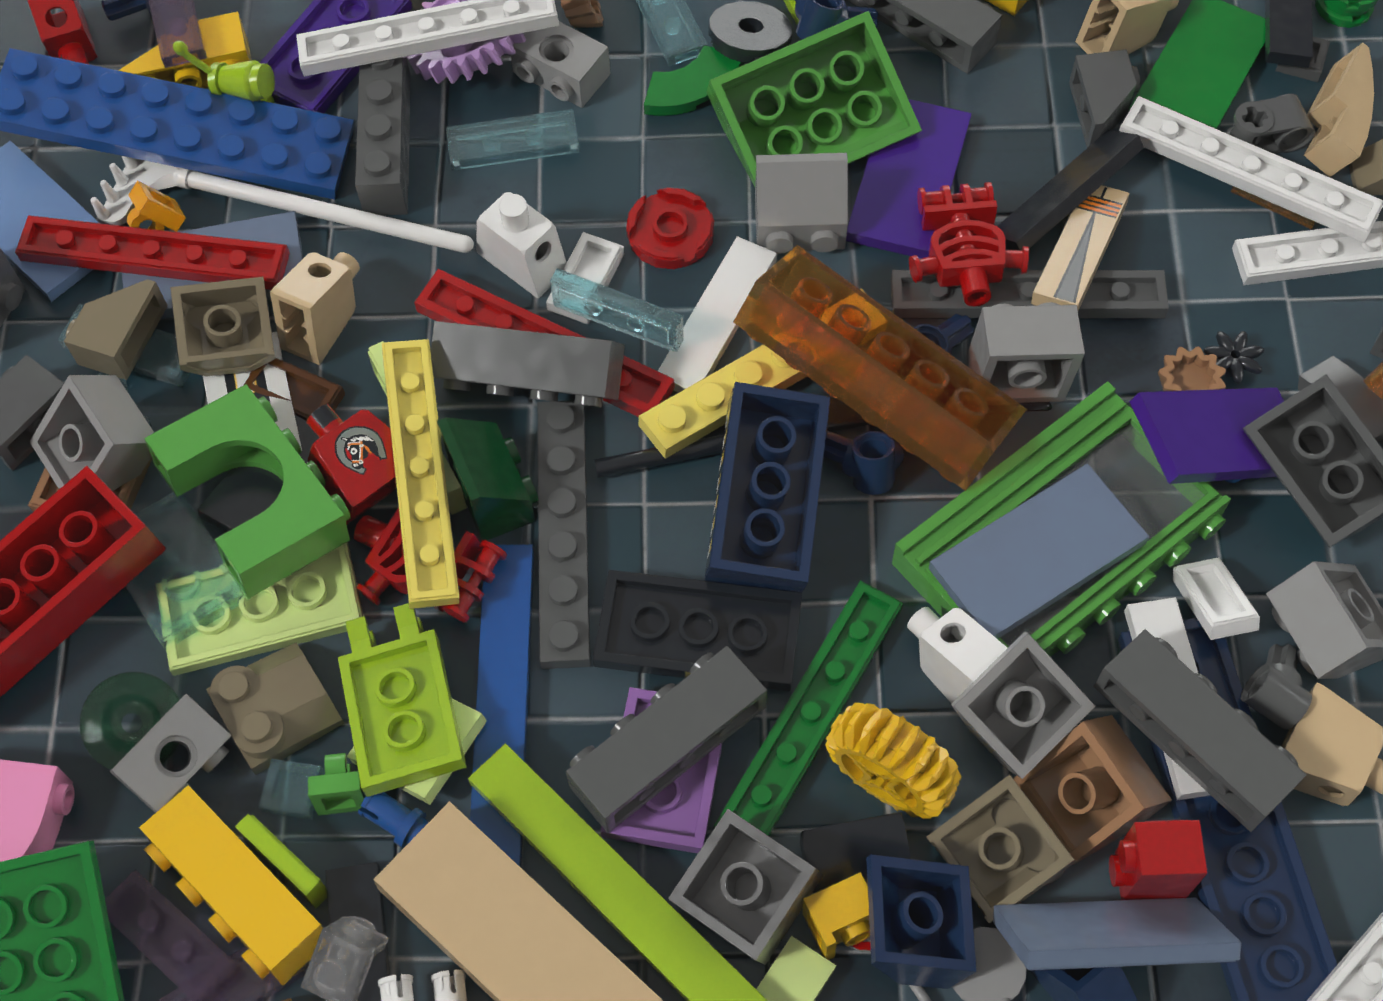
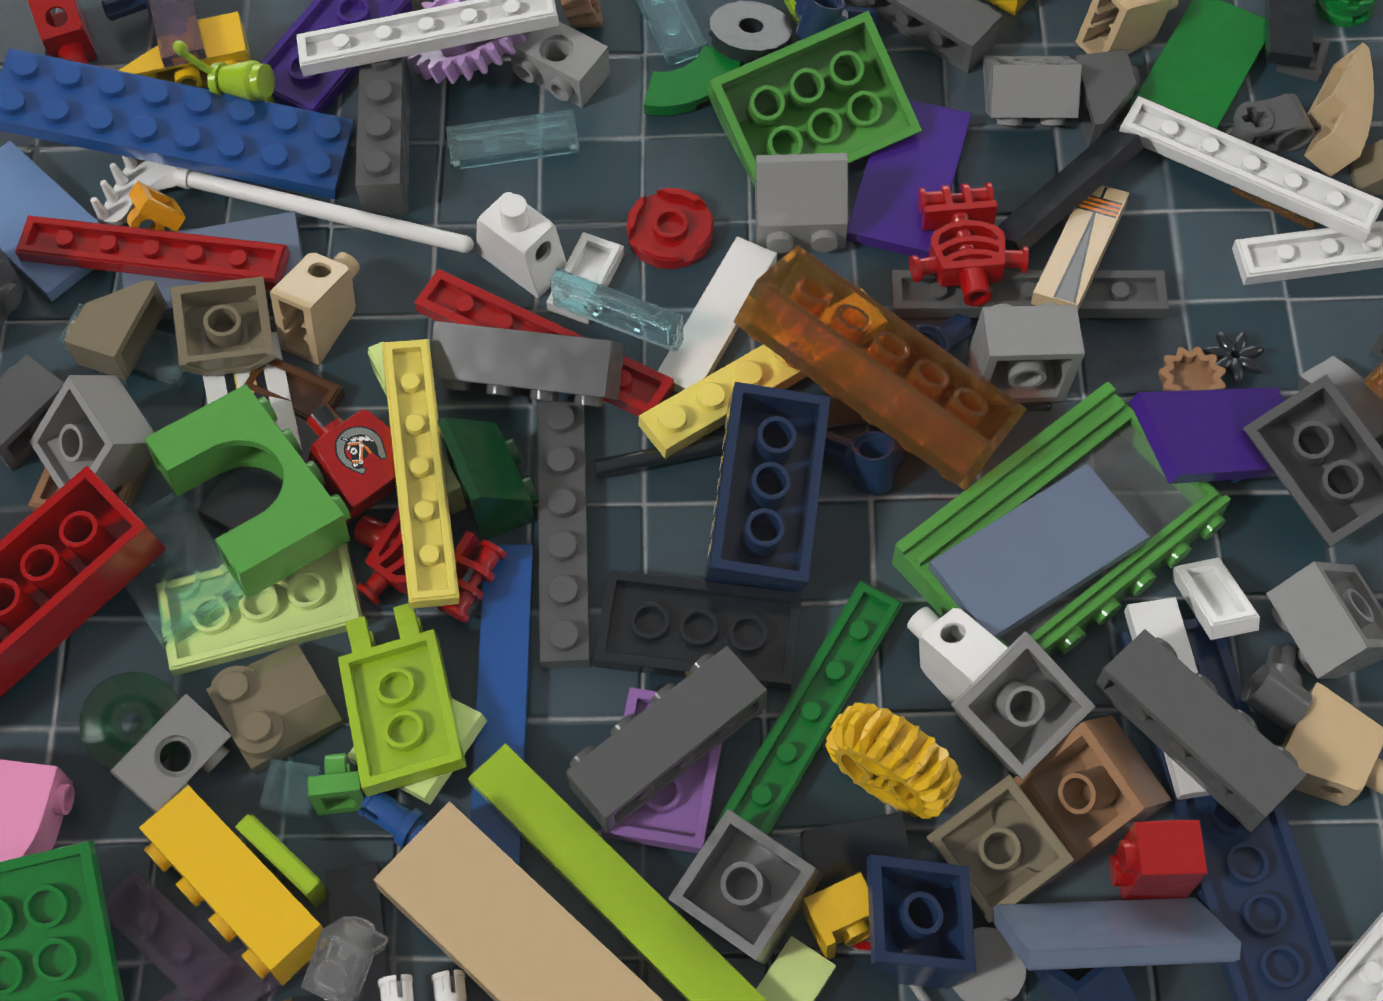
none -> light grey slope [982,55,1082,125]

